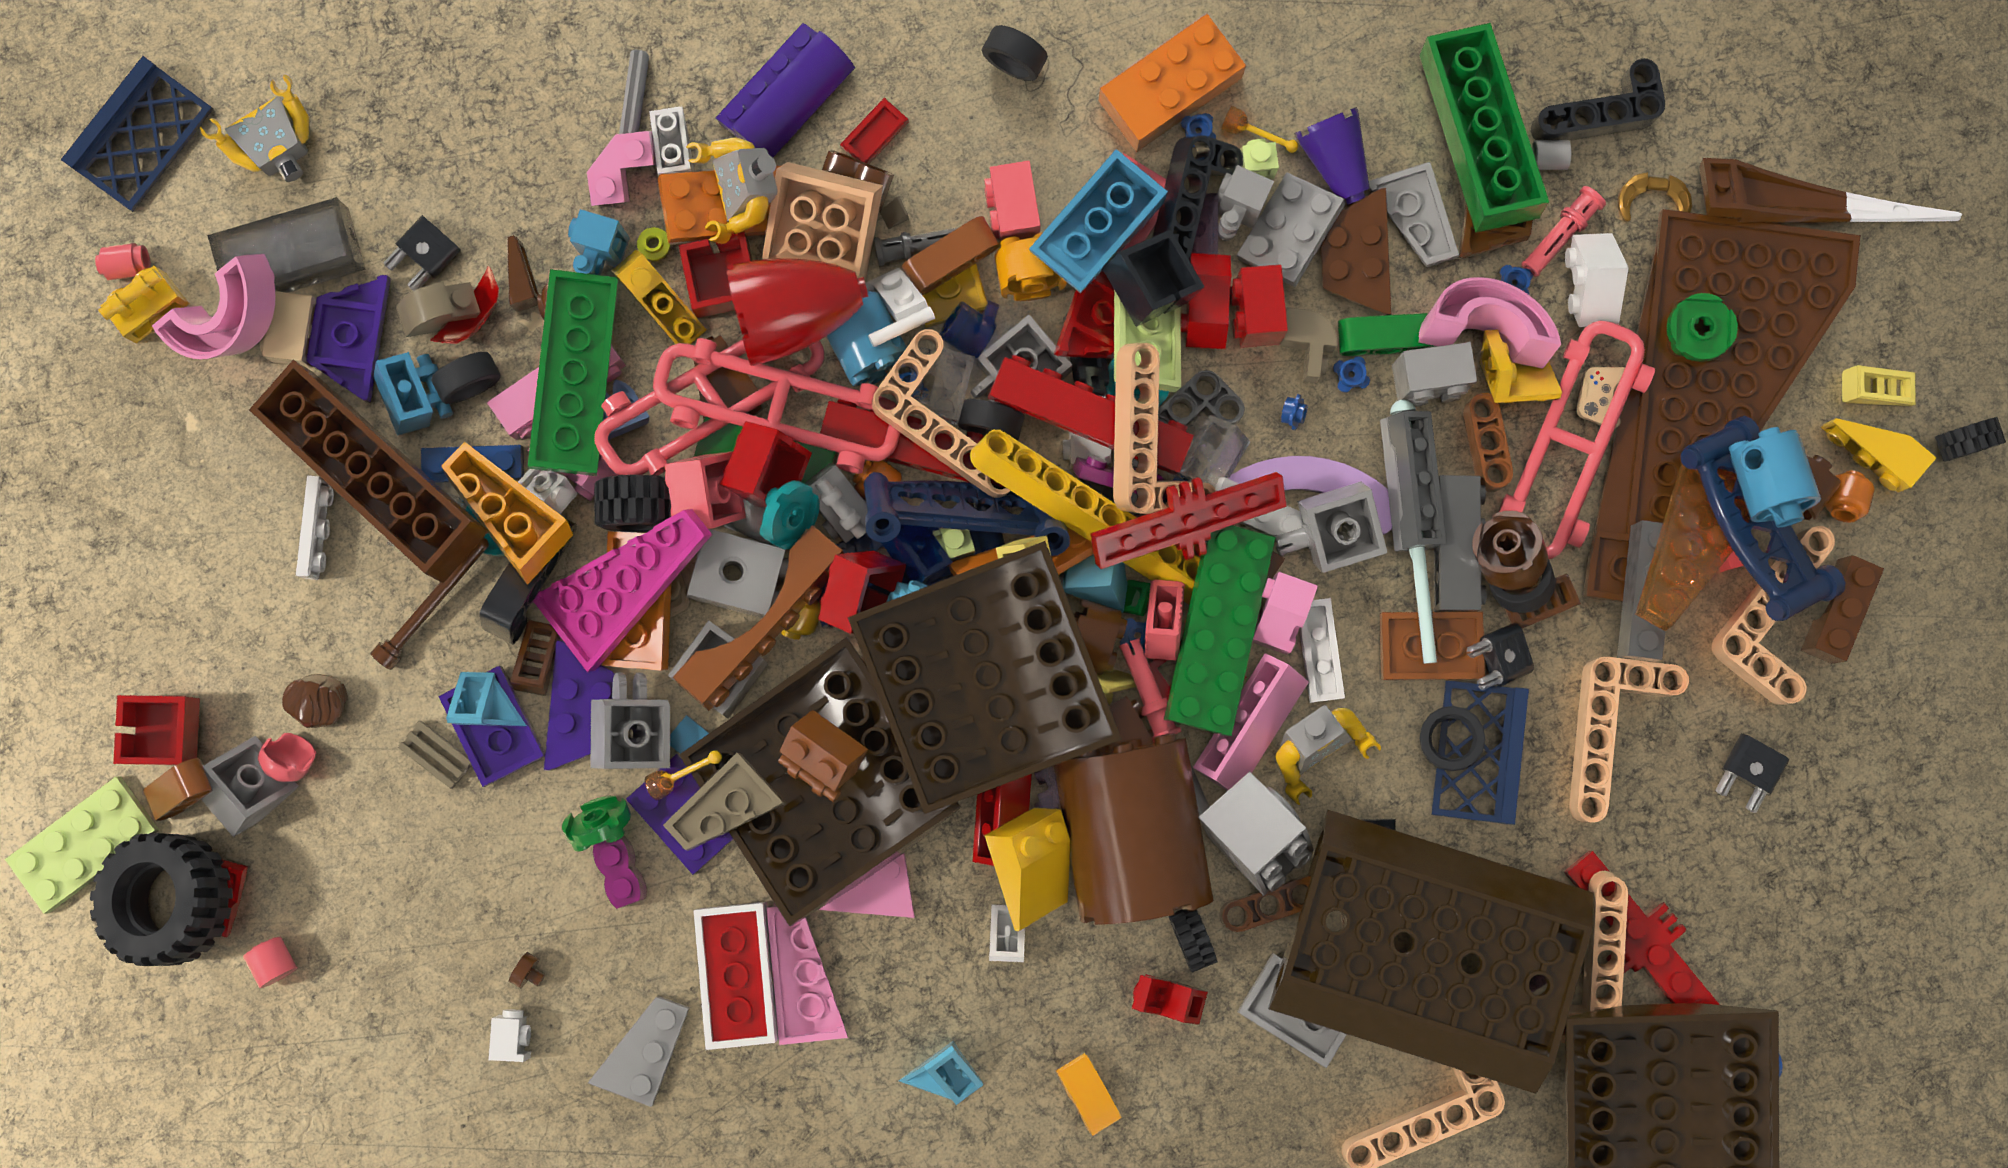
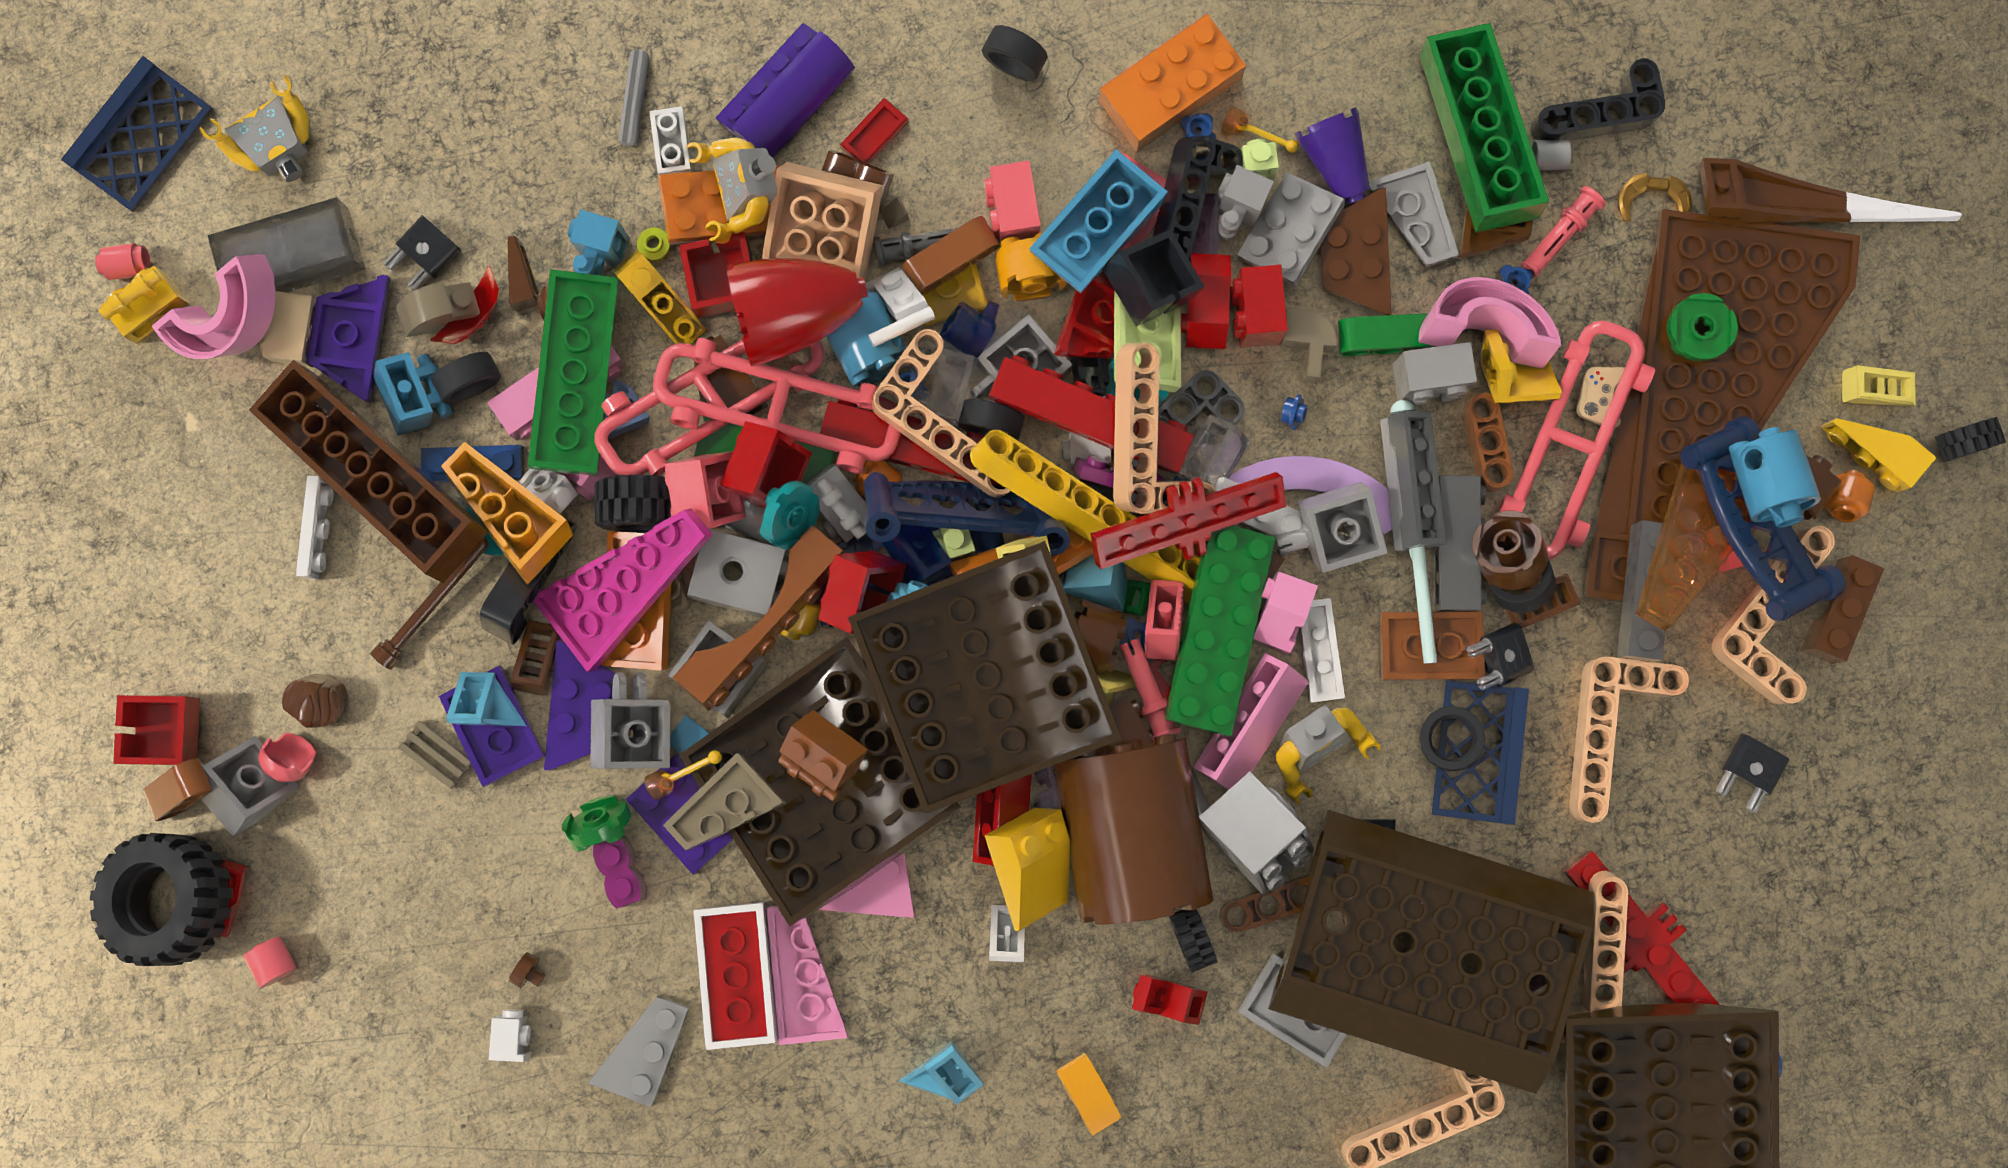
yellowish green plate [5,776,160,914] -> none
bright pink brick [587,131,656,206] -> none
blue plate [1333,356,1370,393] -> none
white brick [1565,233,1629,327] -> none

